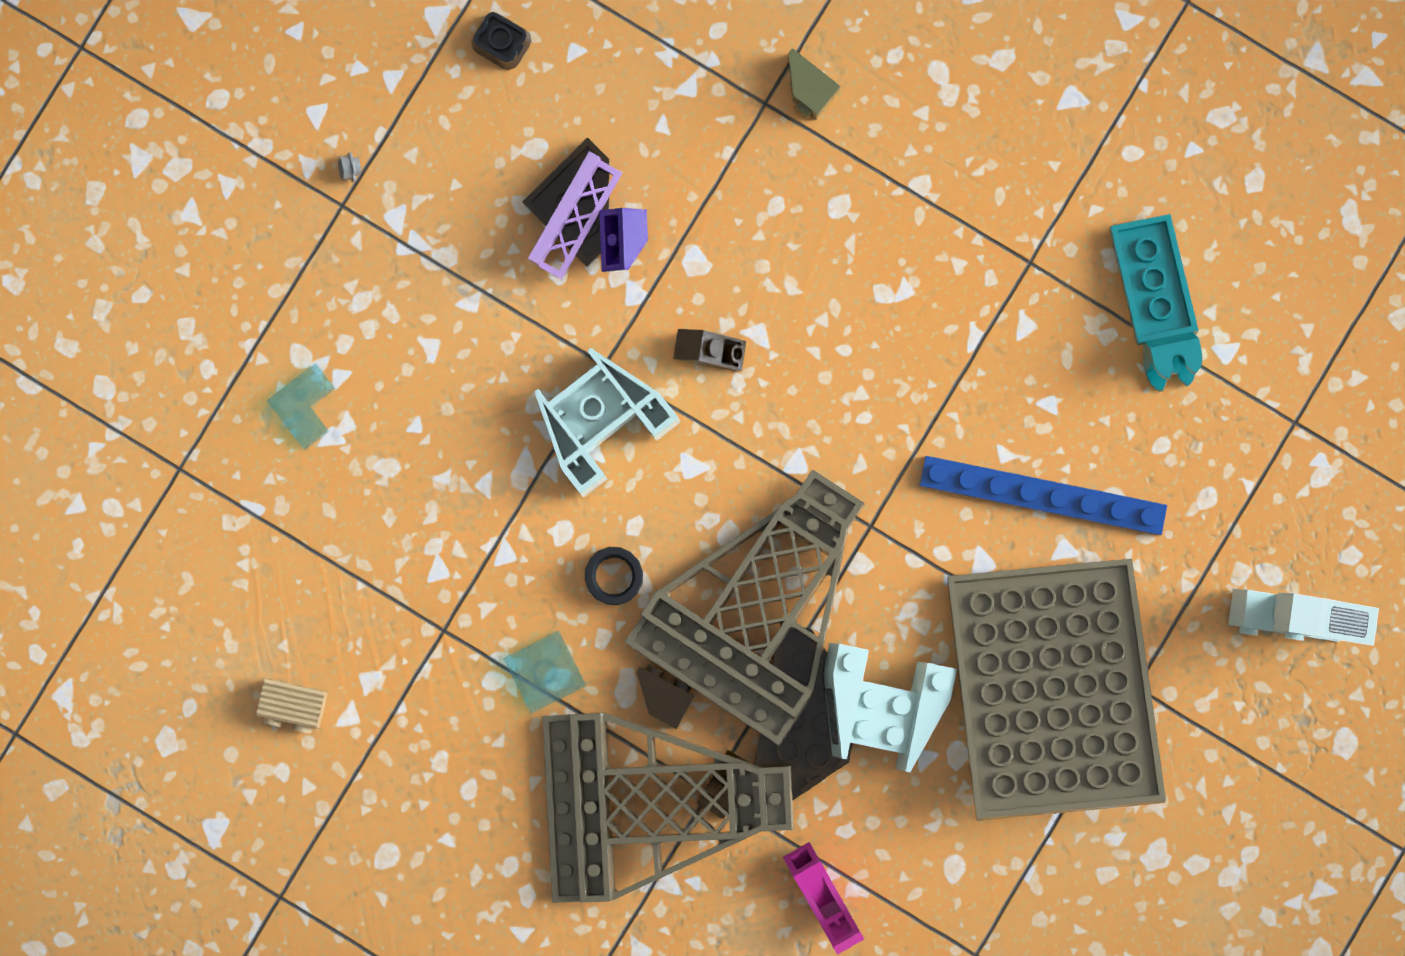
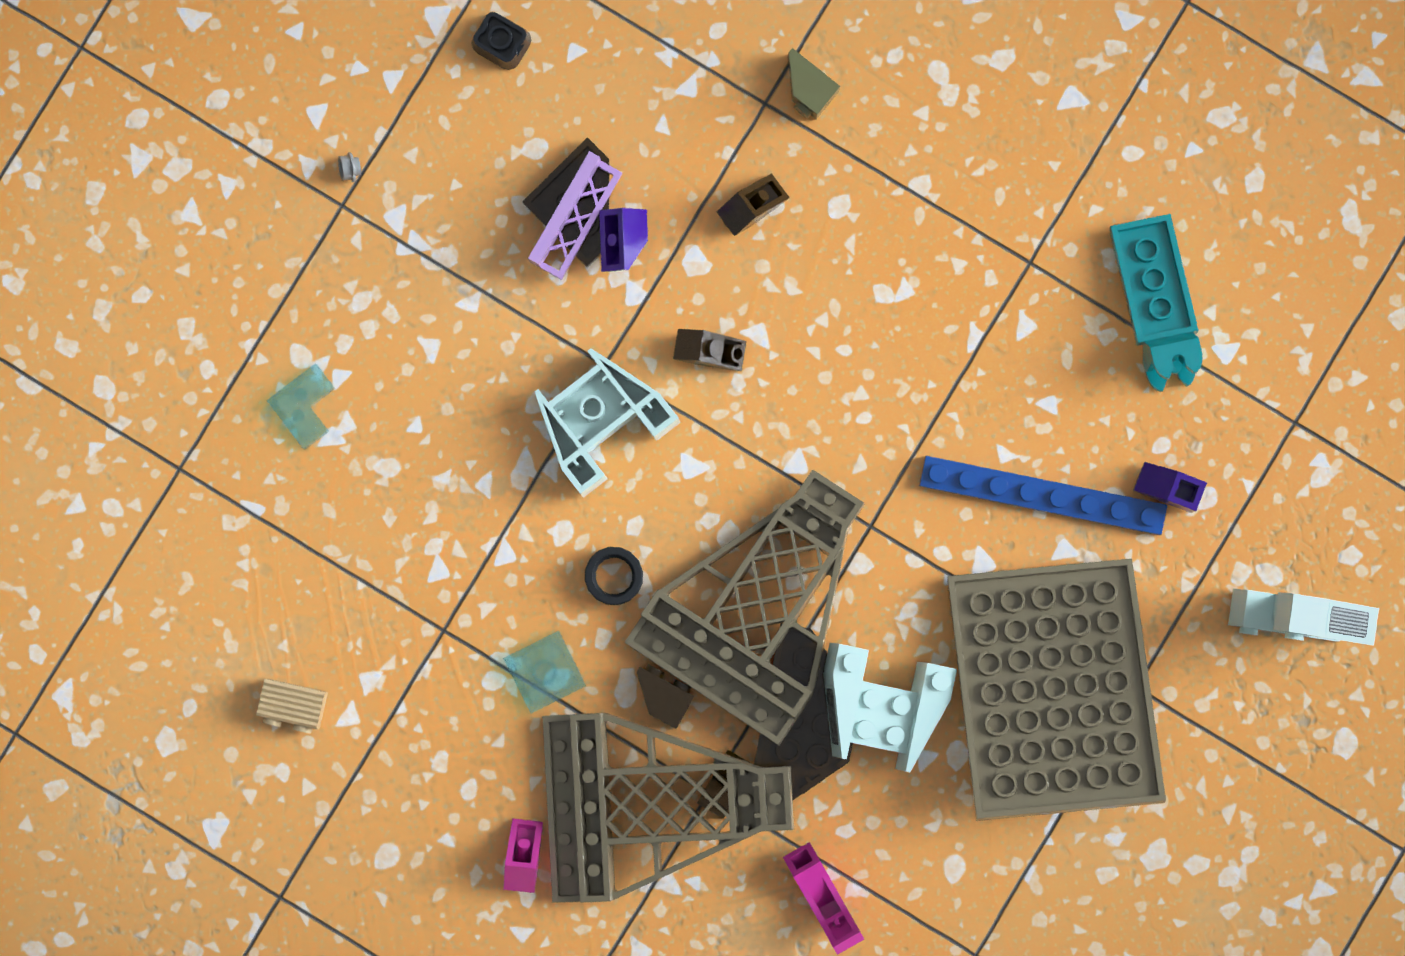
none -> dark pink slope [503,818,543,893]
none -> dark brown slope [716,173,790,236]
none -> dark purple slope [1133,462,1207,513]

